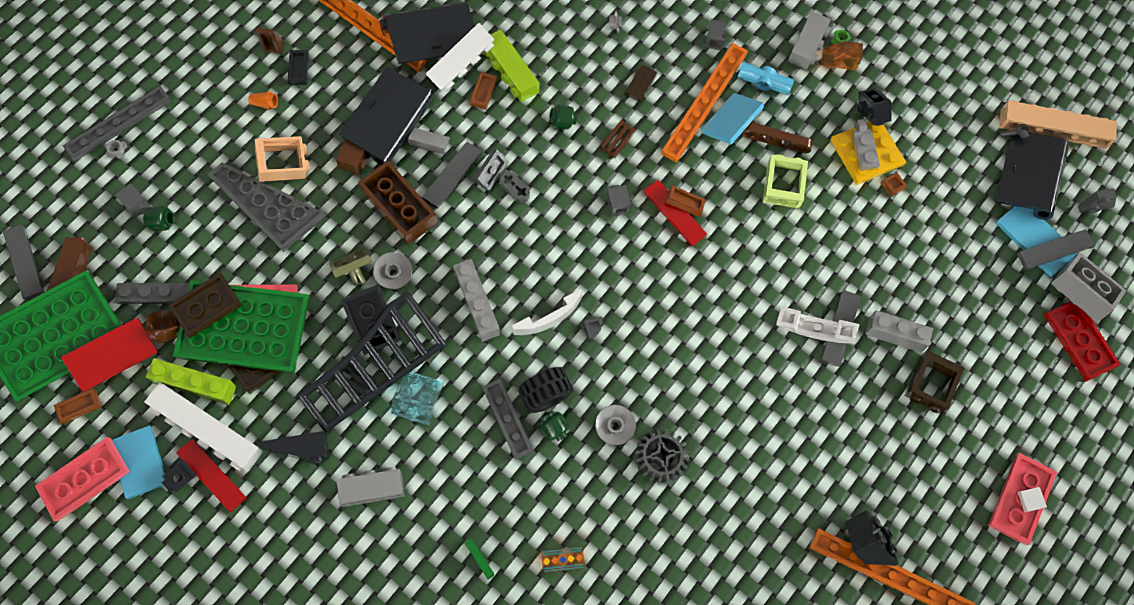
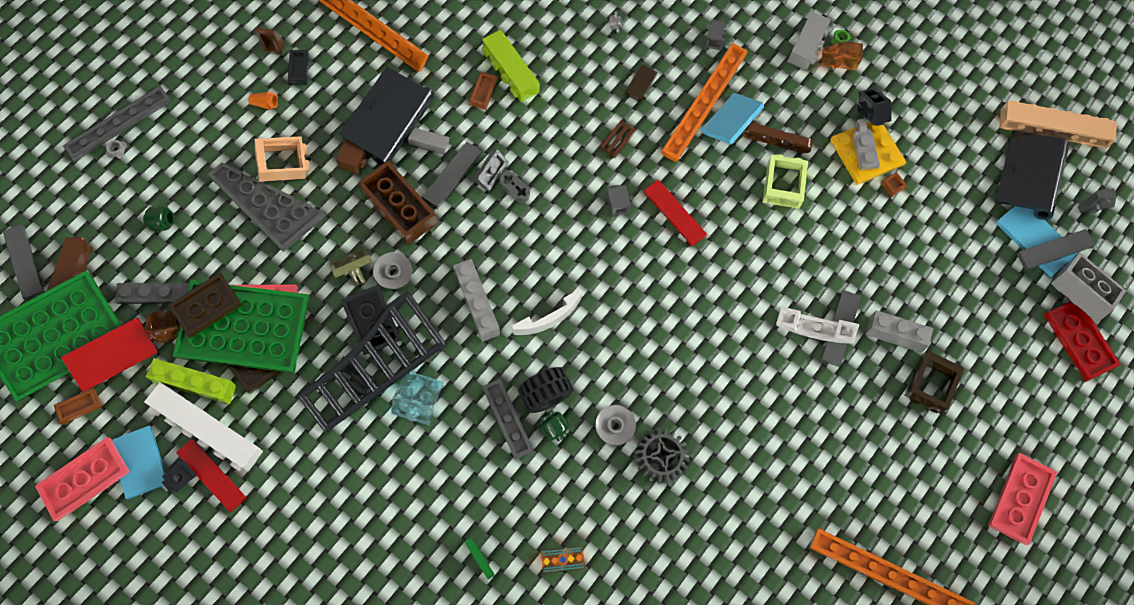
dark grey brick [115,183,151,218] -> none
black slope [261,431,329,465] -> none
light grey brick [337,467,405,507] -> none
black door [380,2,475,64] -> none
white brick [426,23,494,91] -> none
dark green head [549,104,577,130] -> none
dark grey tile [583,316,603,341] -> none
dark orange tile [666,185,706,217] -> none
medium azure piece [738,62,794,95] -> none
black slope [845,510,899,566] -> none
dark grey hand [1001,124,1029,139] -> none
white tile [1017,487,1047,512] -> none

